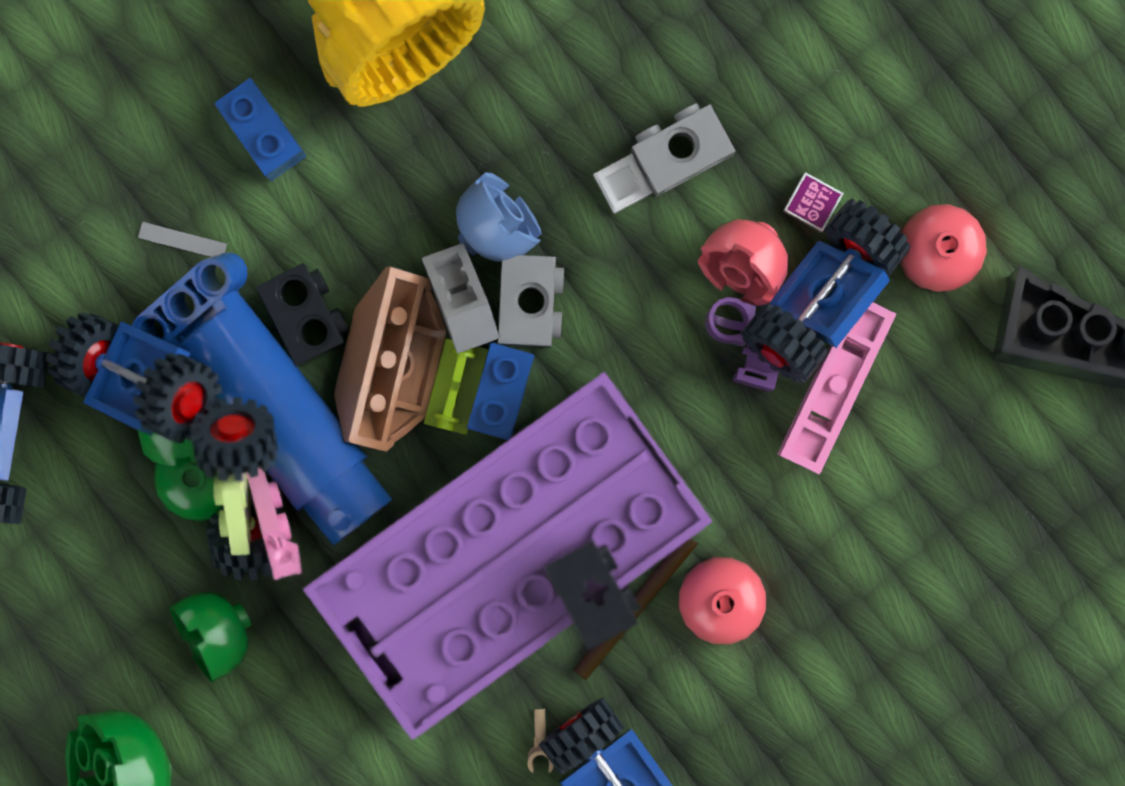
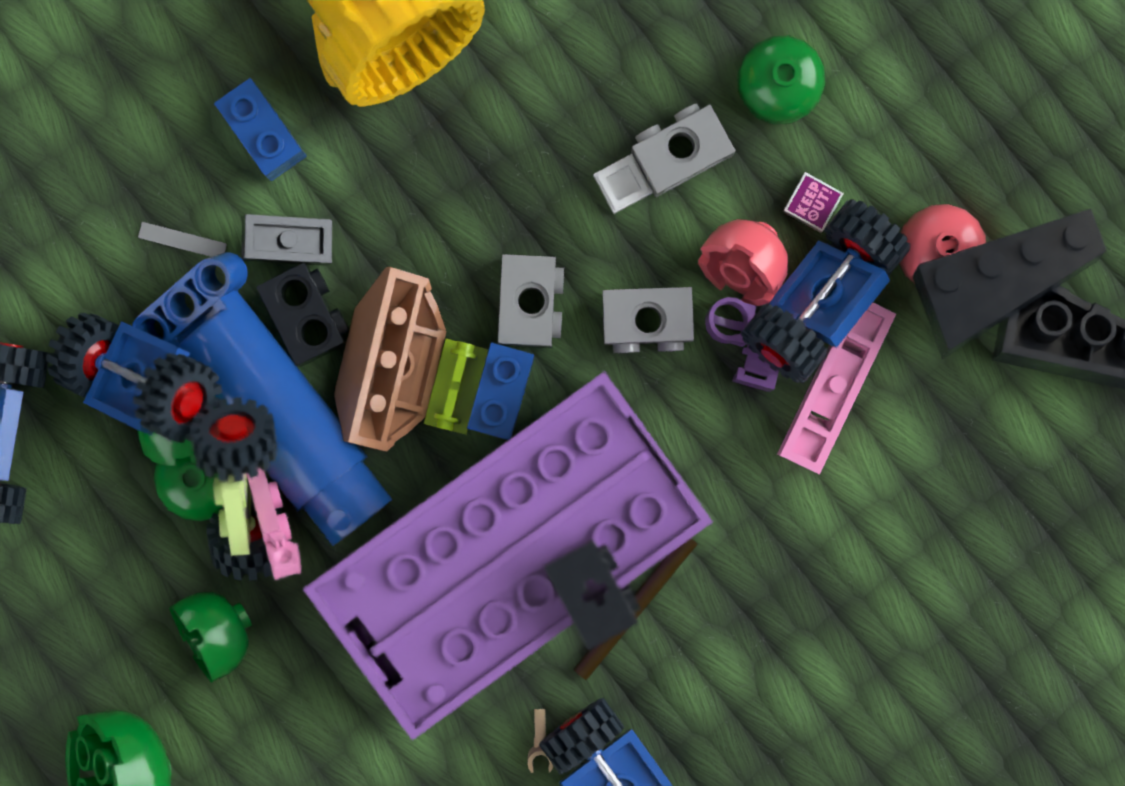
light grey brick [422,243,499,354] -> none
medium blue cylinder [456,172,541,262] -> none
coral cylinder [679,557,766,645] -> none
none -> hinge [241,214,332,266]
none -> light grey brick [602,287,694,353]
none -> green cylinder [737,35,825,125]
none -> black wedge [912,209,1107,360]

